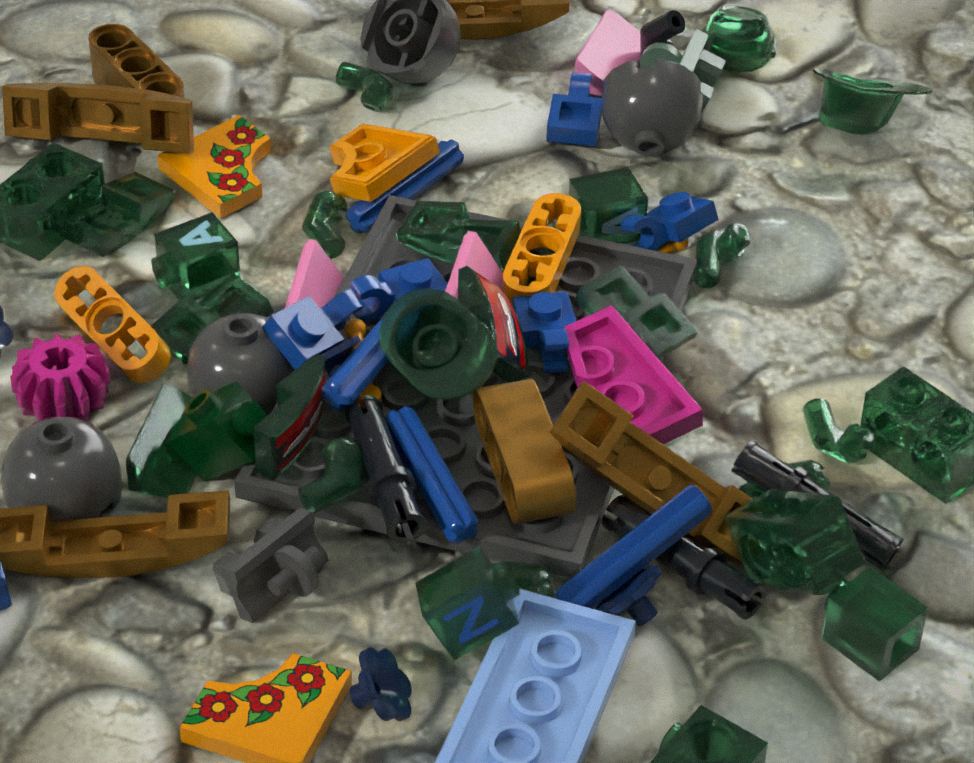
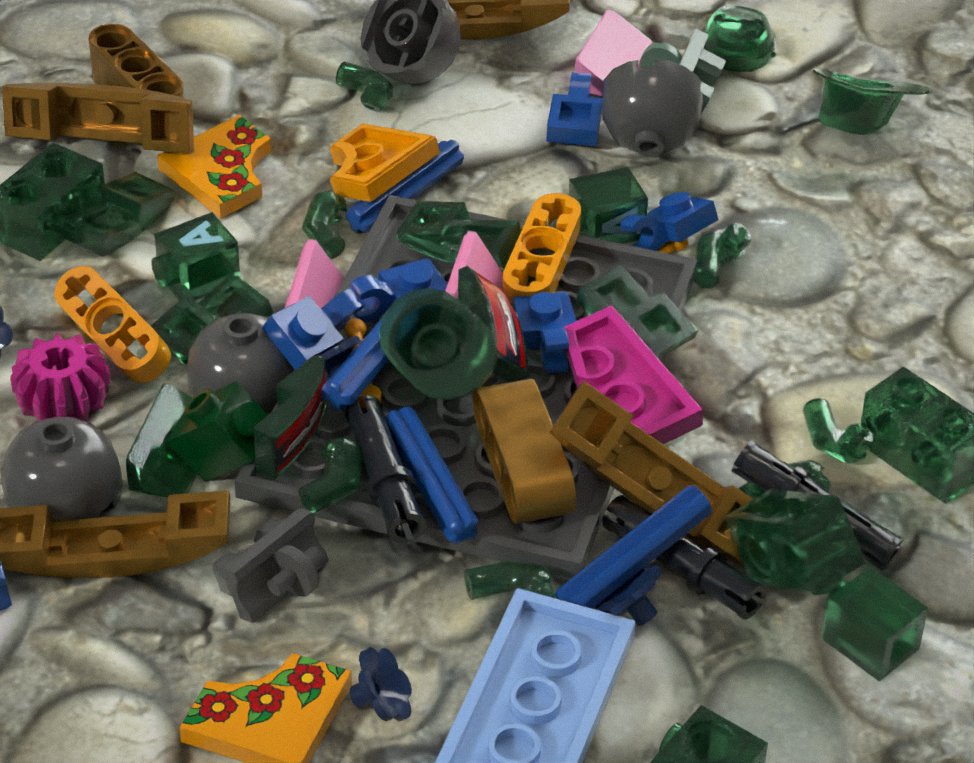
clear green brick [415,546,520,660] -> none
black arm [640,10,685,56] -> none

